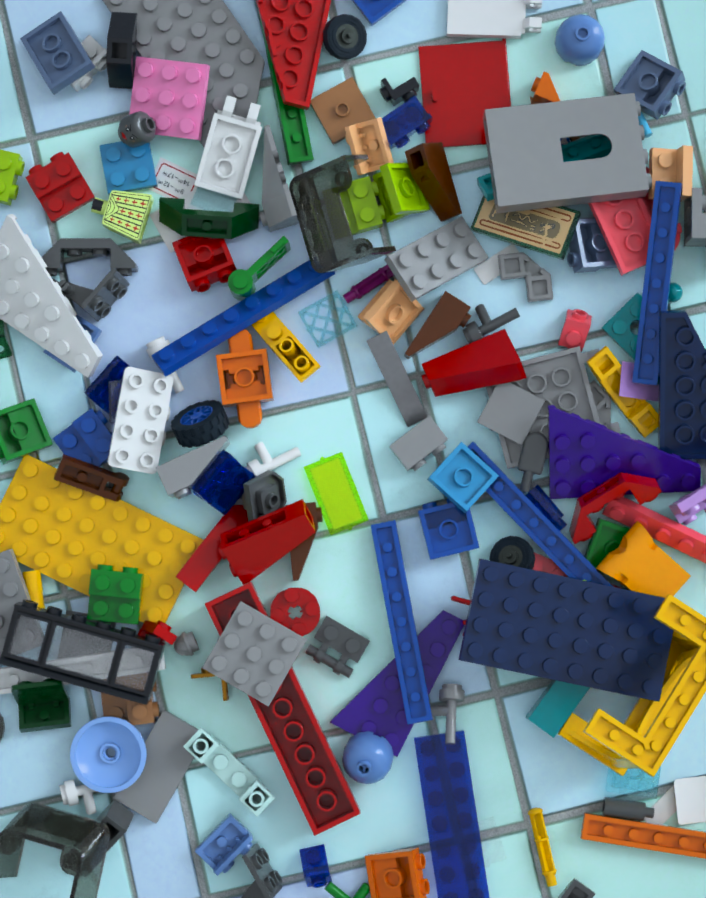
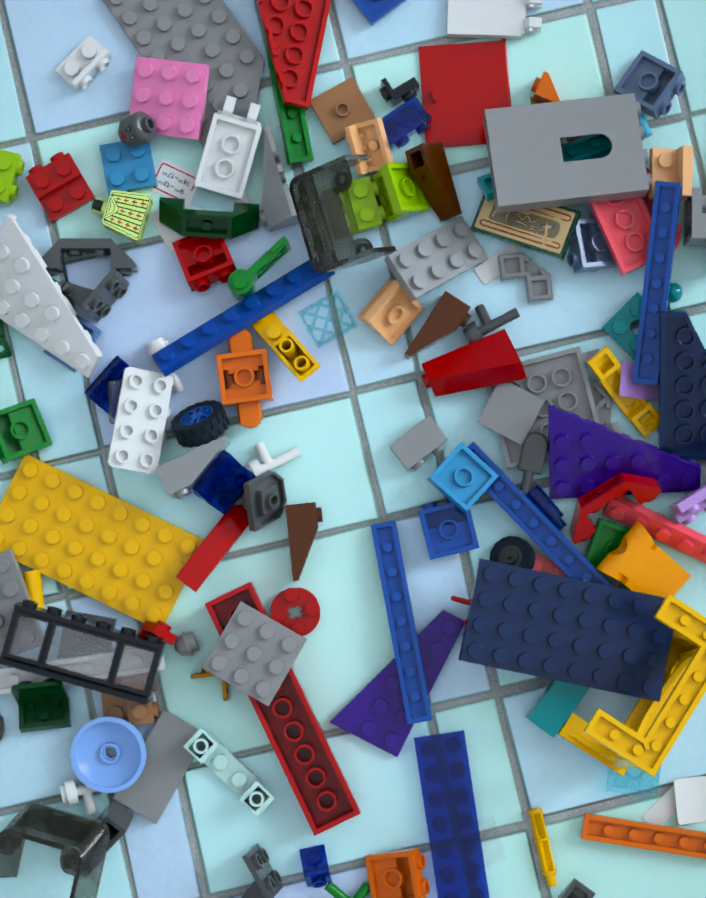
sand blue plate [20,11,95,95] -> none
blue plate [53,408,113,467] -> none
reddish brown plate [54,454,129,501] -> none
green plate [87,564,144,625] -> none
black slope [106,12,137,89] -> none
medium blue bracket [195,813,253,876] -> none
red slope [218,499,316,585] -> none
clear neon green piece [304,452,369,535] -> none
dark grey plate [305,616,370,678] -> none
black wheel [323,14,367,60] -> none
medium blue cylinder [342,731,394,784] -> none
magenta piece [343,265,394,304] -> none
flat silver sticker [367,331,428,427] -> none
light grey piece [430,684,465,744] -> none
medium blue cylinder [555,14,605,66] -> none
coral bracket [558,309,592,352] -> none
dark grey cylinder [602,797,654,821] -> none

